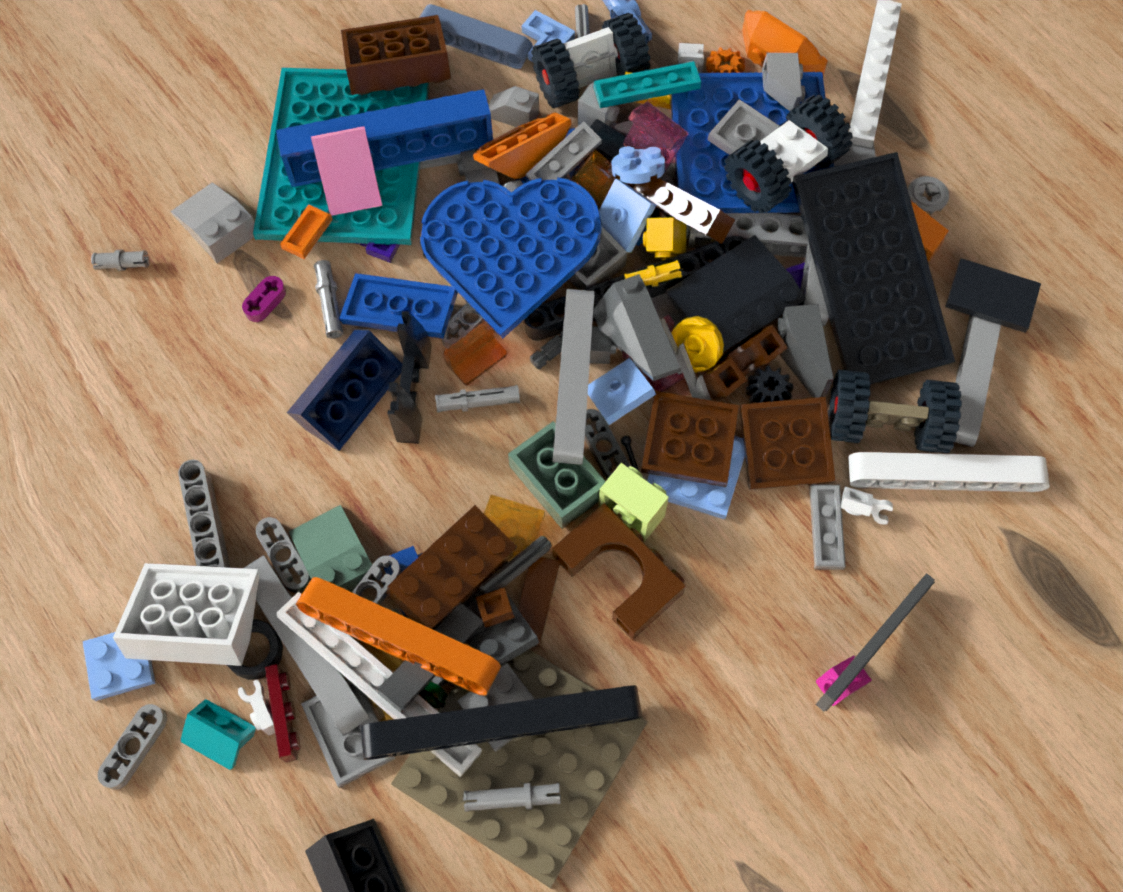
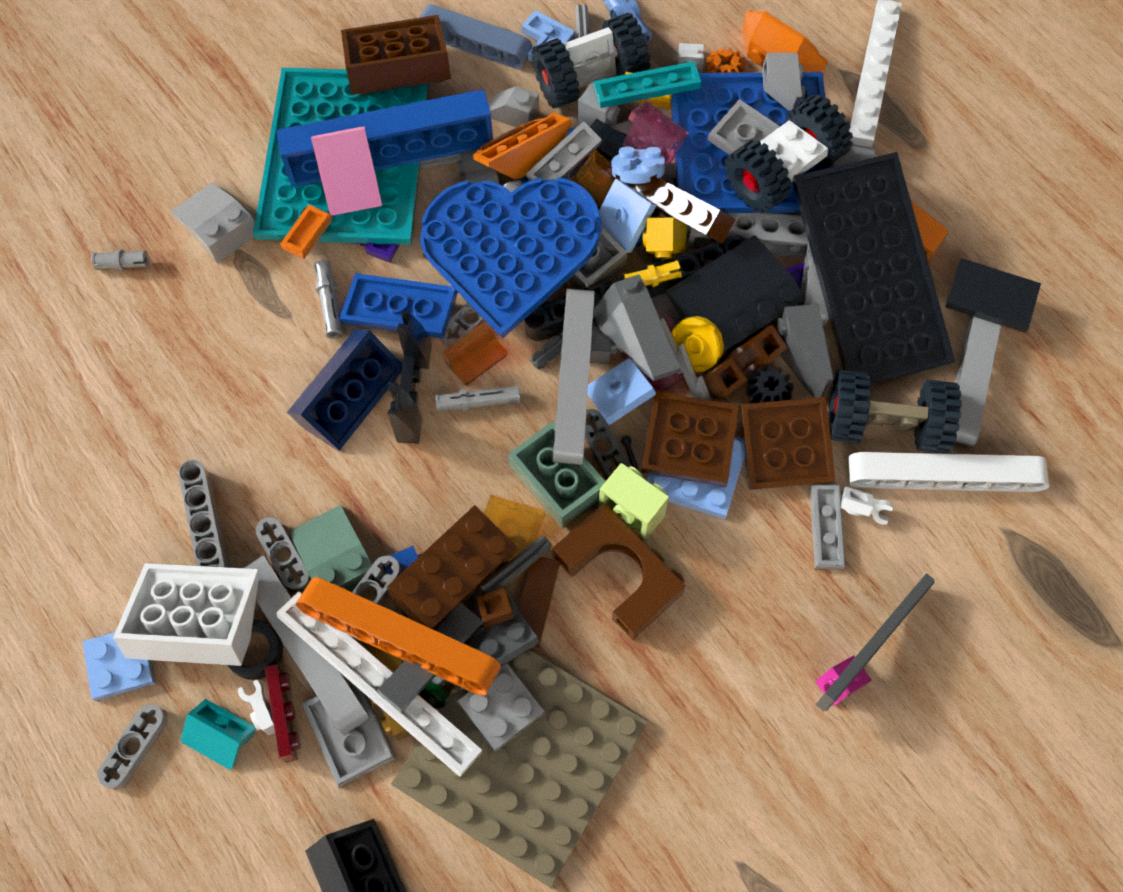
magenta beam [242,276,286,322] -> none
black beam [360,685,643,760] -> none
light grey pin [463,783,561,812] -> none
light grey gear [908,176,949,214] -> none

